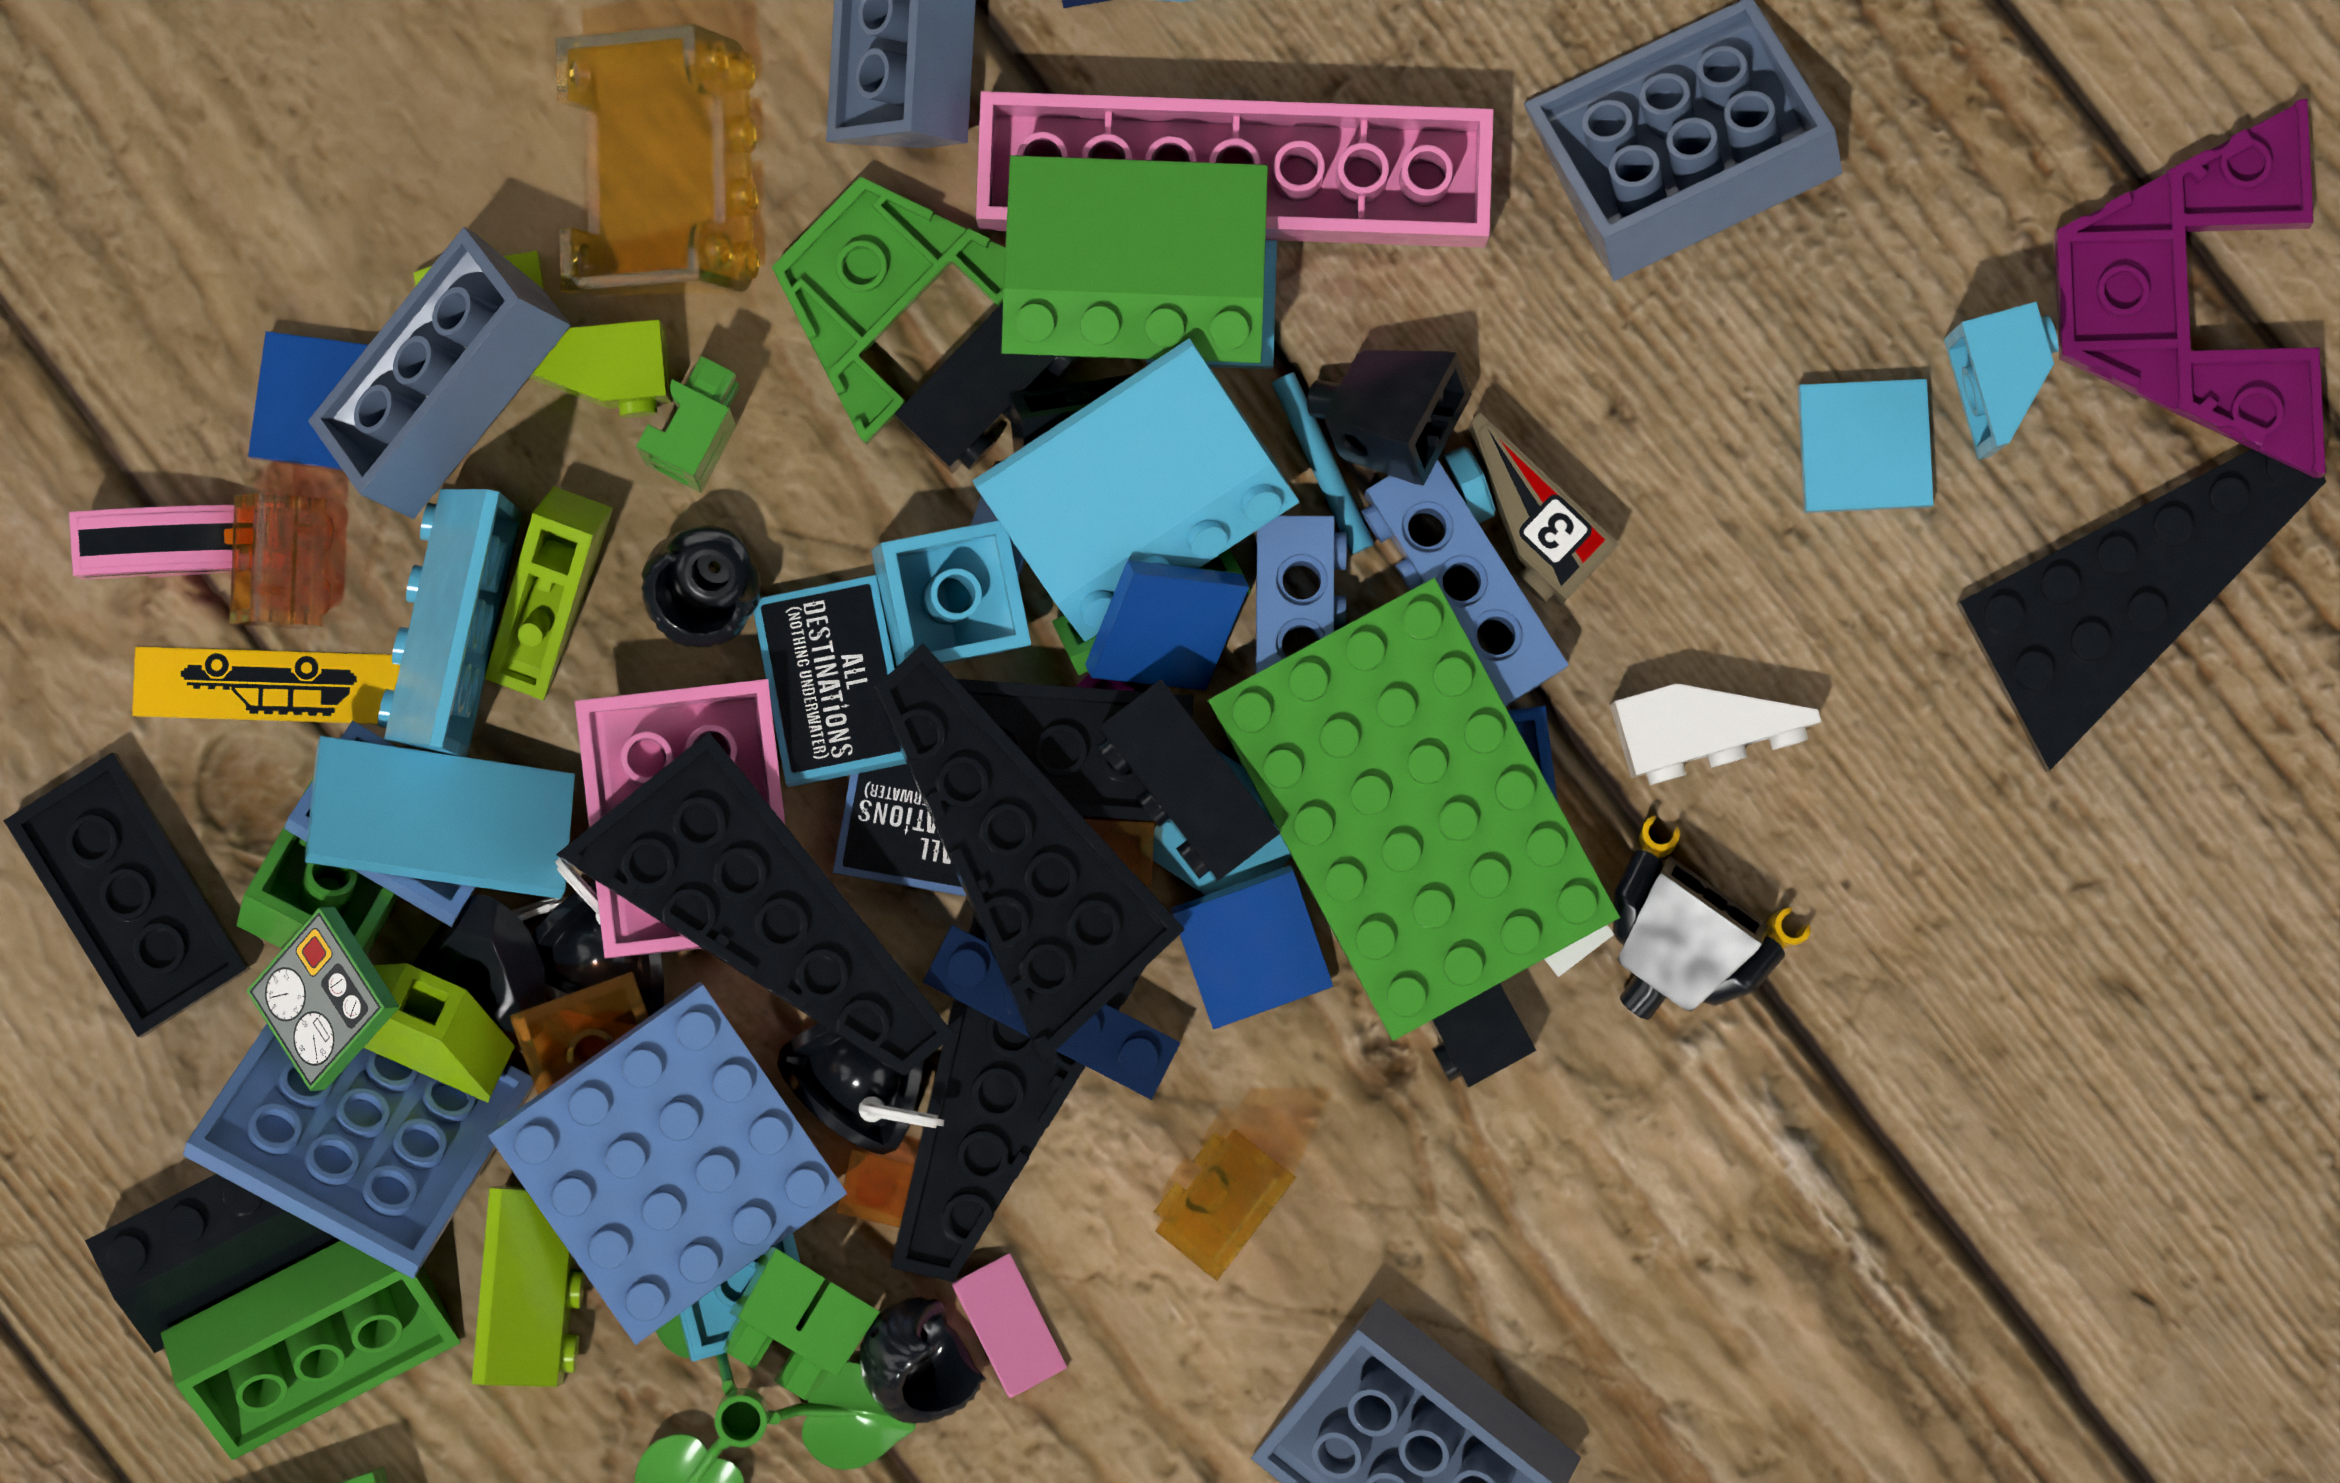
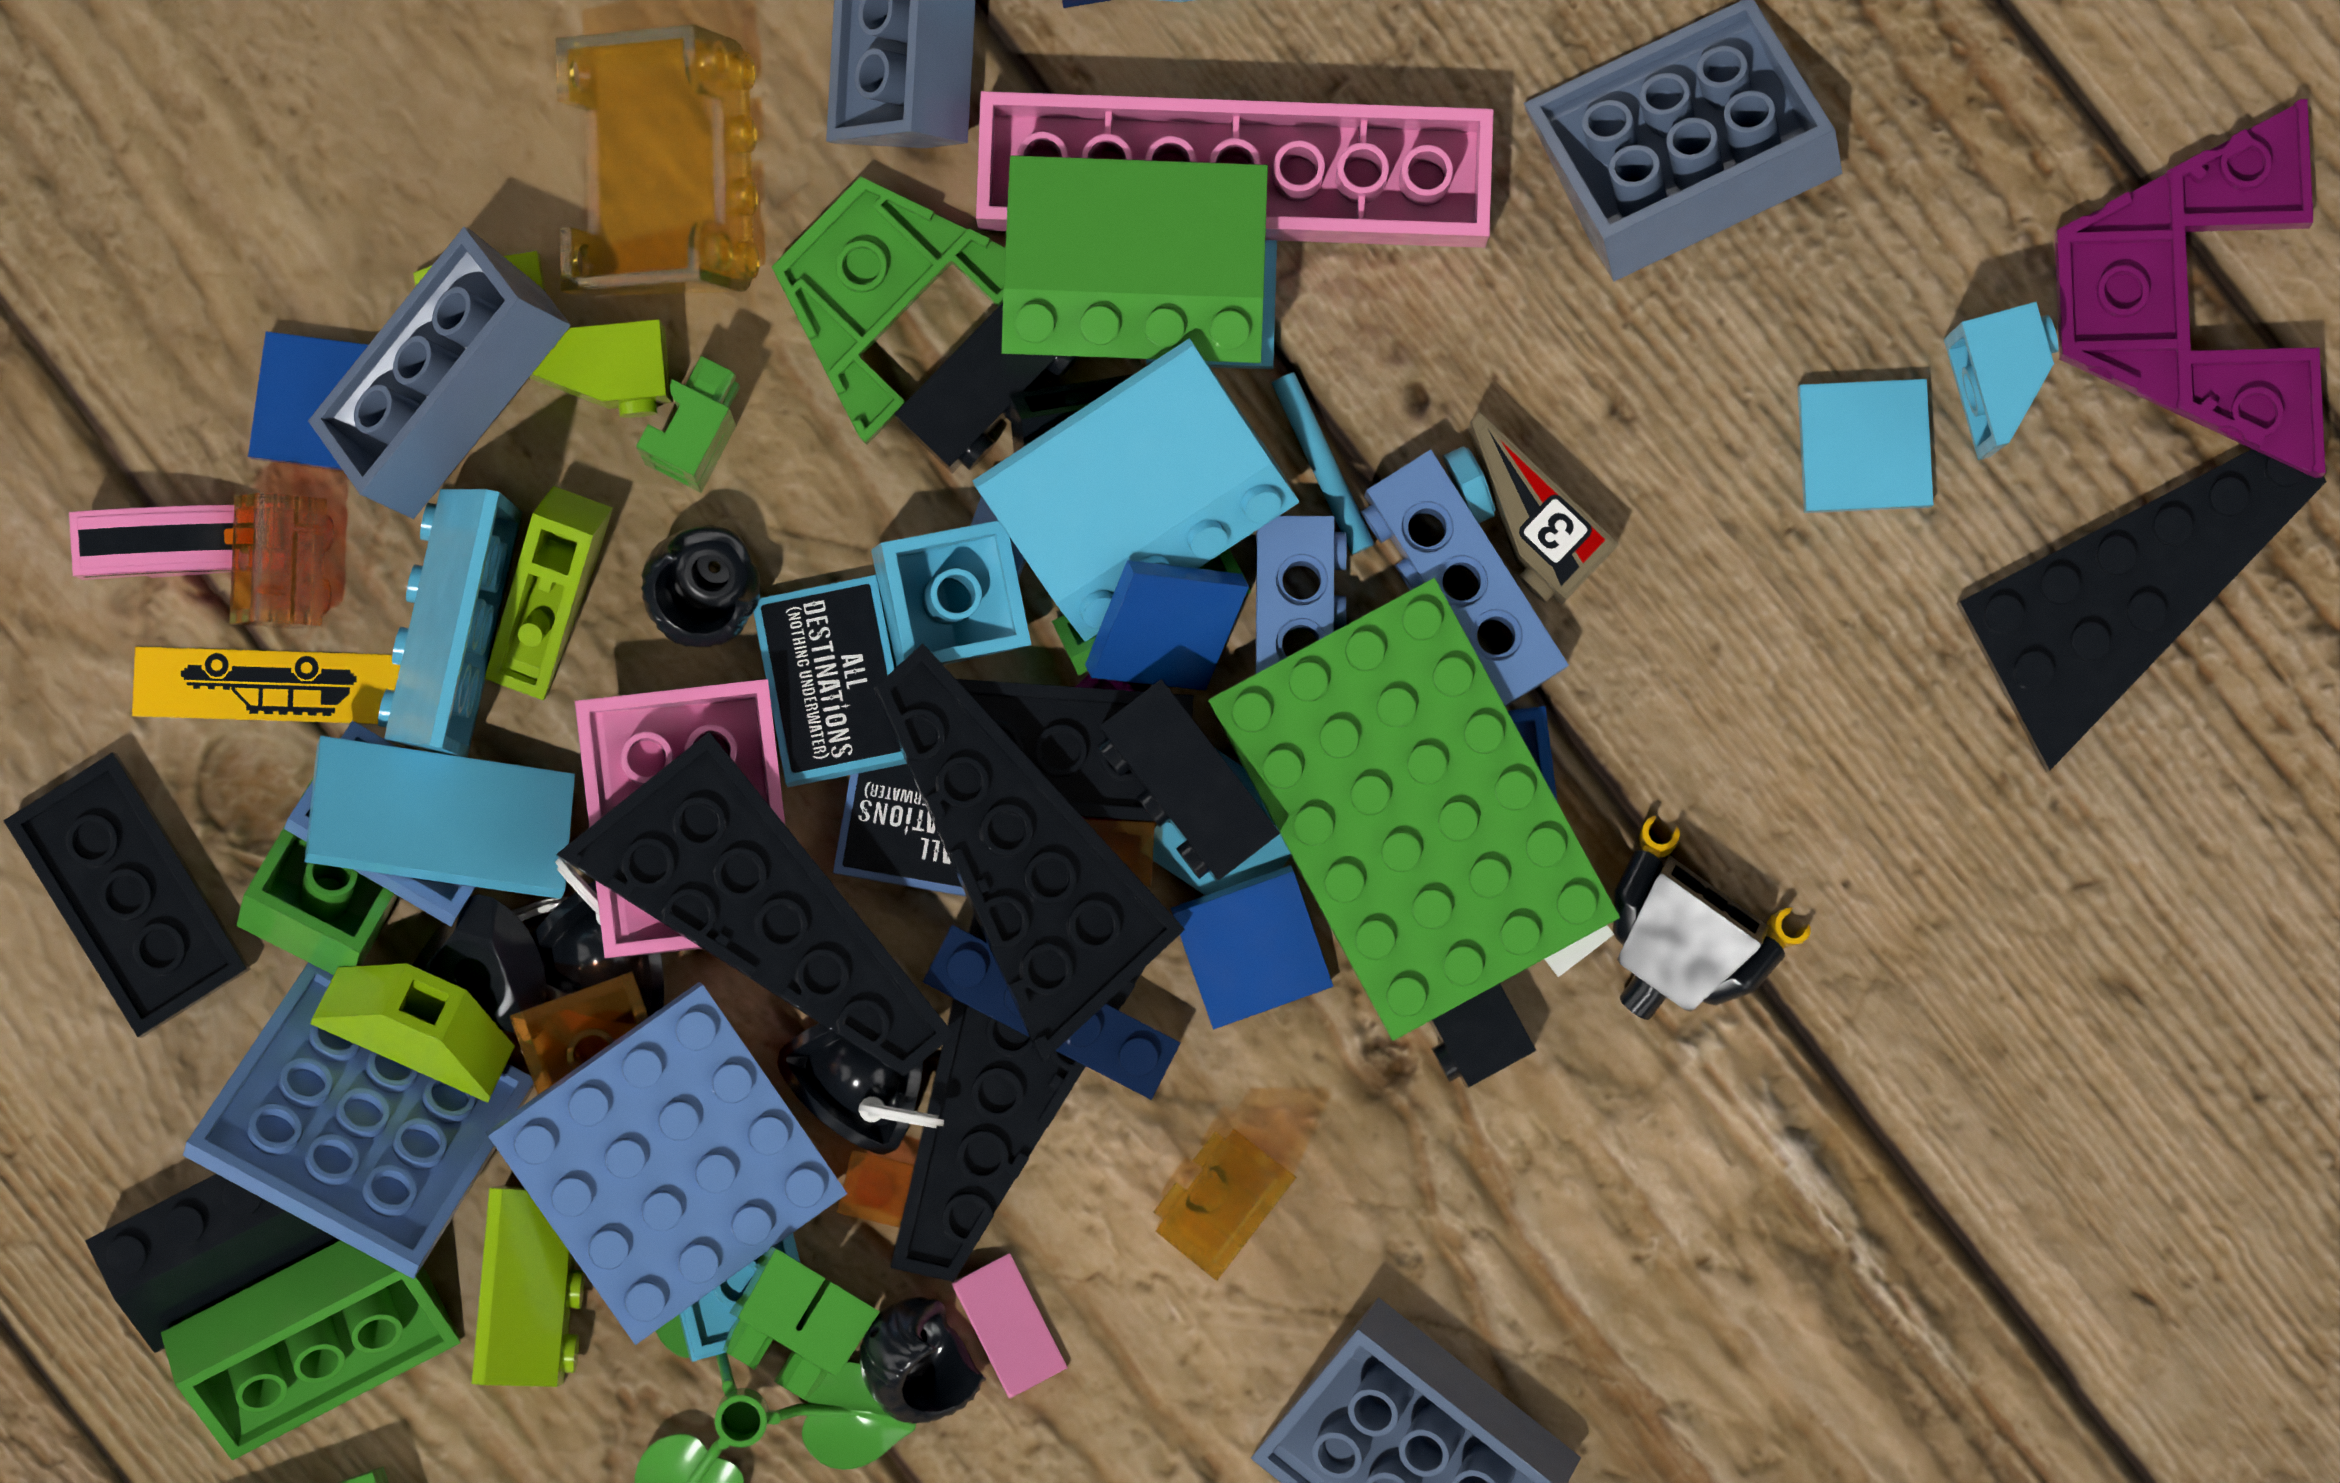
tile [246,907,400,1091] -> none
black torso [1307,350,1472,486] -> none
white slope [1610,683,1821,786] -> none

